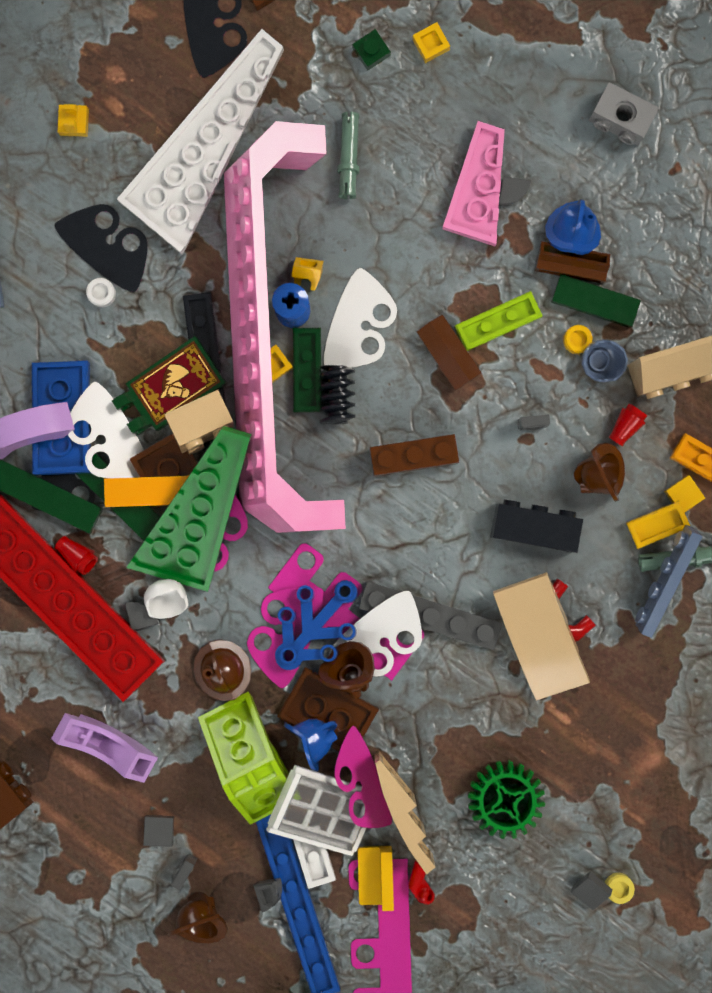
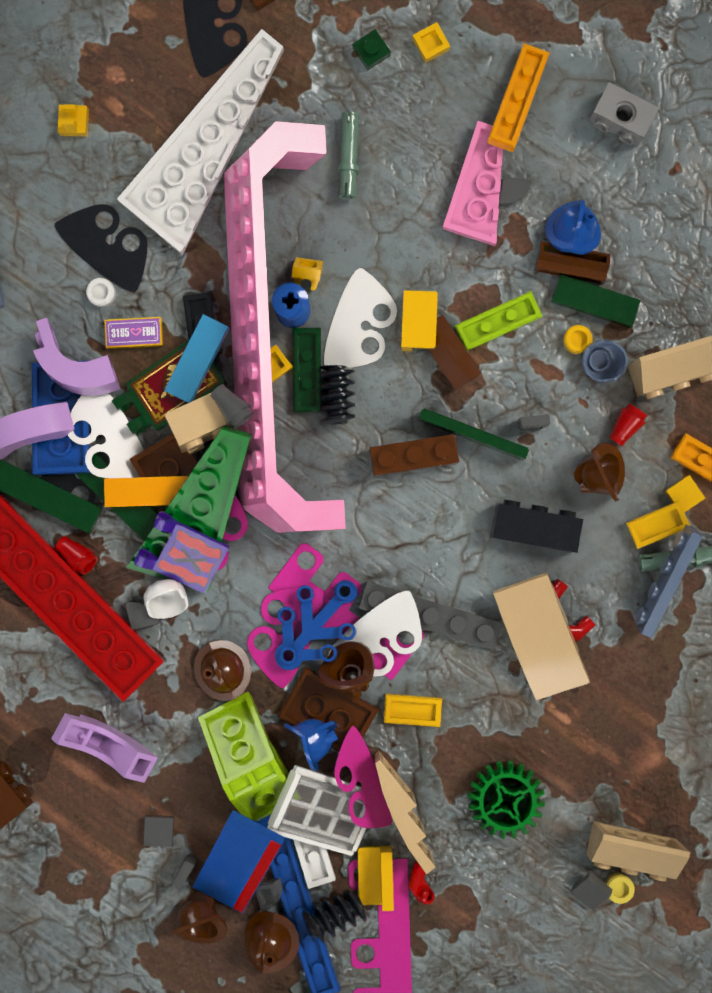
none -> lavender arch [33,318,121,396]
none -> medium lavender tile [105,317,163,349]
none -> flag [134,511,230,594]
none -> dark azure tile [164,314,230,403]
none -> blue tile [192,810,285,914]
none -> dark grey cone [210,384,253,429]
none -> reddish brown helmet [244,911,299,974]
none -> black piece [302,889,367,943]
none -> yellow tile [383,693,442,727]
none -> yellow panel [401,290,438,352]
none -> dark green tile [418,408,529,461]
none -> light orange tile [487,43,550,152]
none -> tan slope [586,821,690,881]

